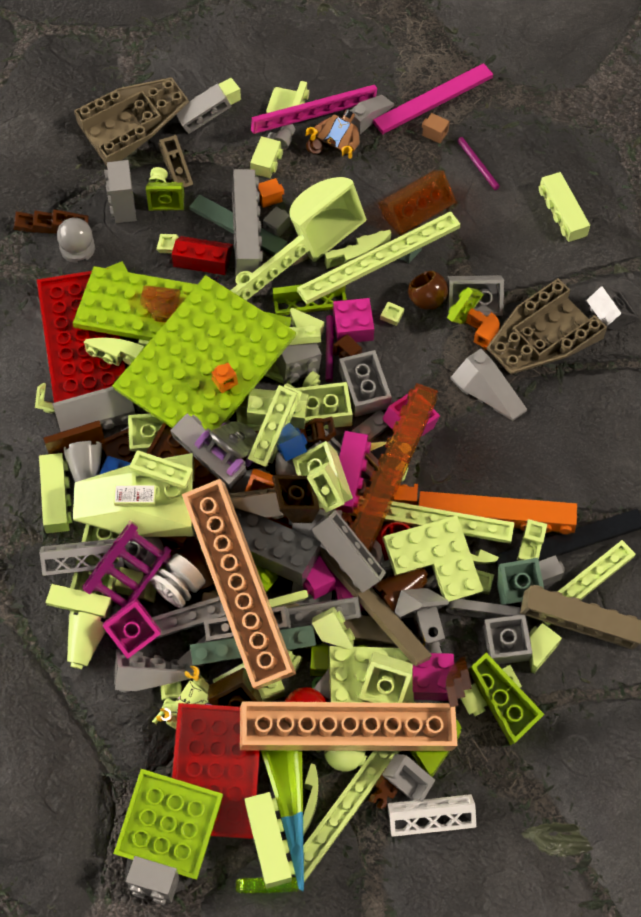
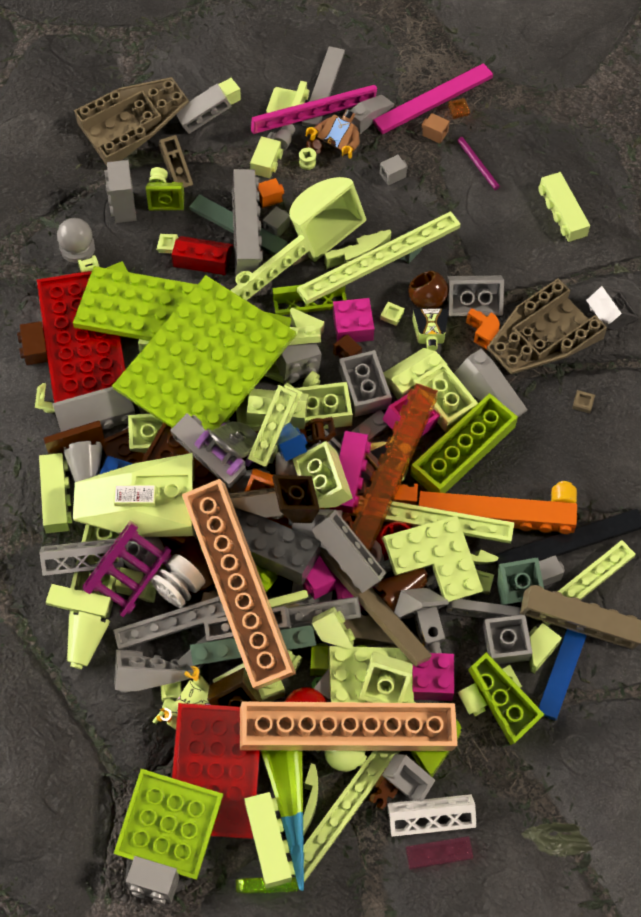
reddish brown slope [13,209,89,234] -> none
yellowish green slope [84,338,144,366] -> none
dark pink brick [103,598,161,659] -> none
yellowish green plate [129,450,194,489] -> none
clear orange plate [140,286,181,322] -> none
orange brick [211,362,238,393] -> none
yellowish green slope [307,462,344,512] -> none
magenta bar [325,315,334,382] -> none
clear orange slope [378,170,456,235] -> none
reddish brown slope [446,657,472,707] -> none
lime plate [447,287,484,324] -> none
yellowish green slope [517,519,547,561] -> none
none -> reddish brown brick [17,321,48,365]
none -> yellowish green bush [78,255,99,272]
none -> yellowish green wheel [299,148,316,170]
none -> light grey tile [302,46,345,127]
none -> light grey brick [379,155,408,186]
none -> yellowish green slope [383,348,447,400]
none -> clear pink tile [405,836,474,870]
none -> lime brick [410,393,518,493]
none -> torso [412,309,448,351]
none -> yellowish green slope [414,362,478,432]
none -> clear orange plate [448,98,470,119]
none -> blue tile [538,629,587,721]
none -> yellow head [551,481,577,503]
none -> dark tan tile [572,390,595,413]

